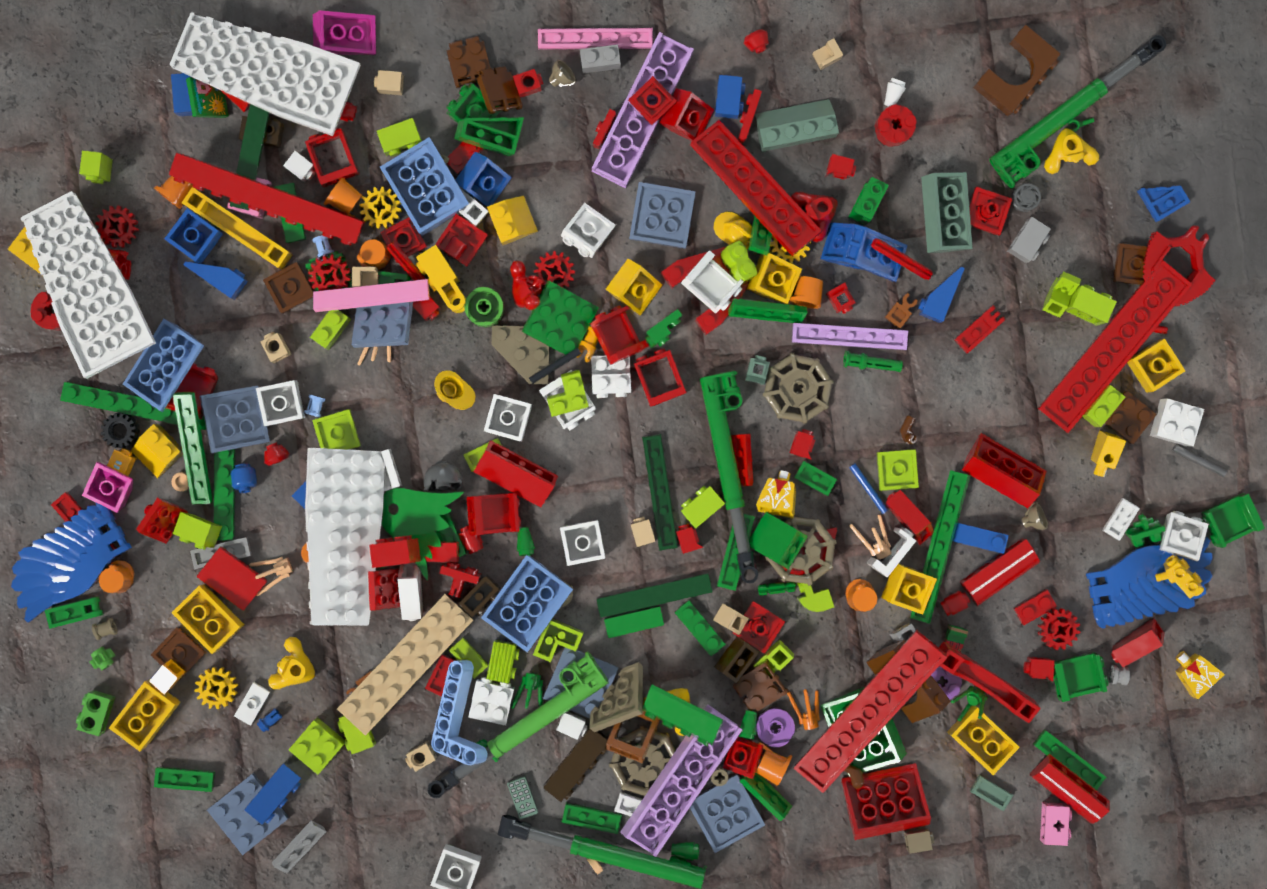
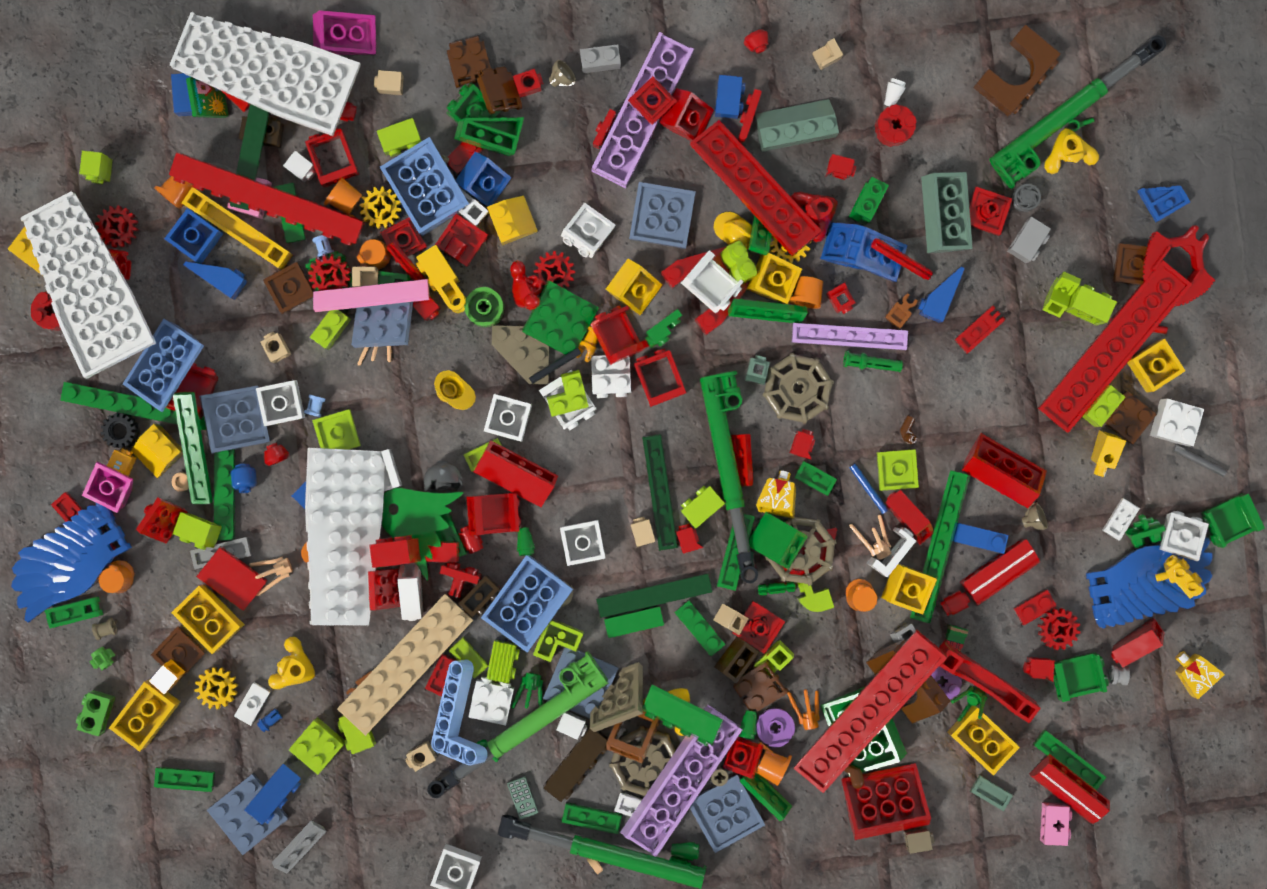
bright pink tile [538,28,653,50] -> none

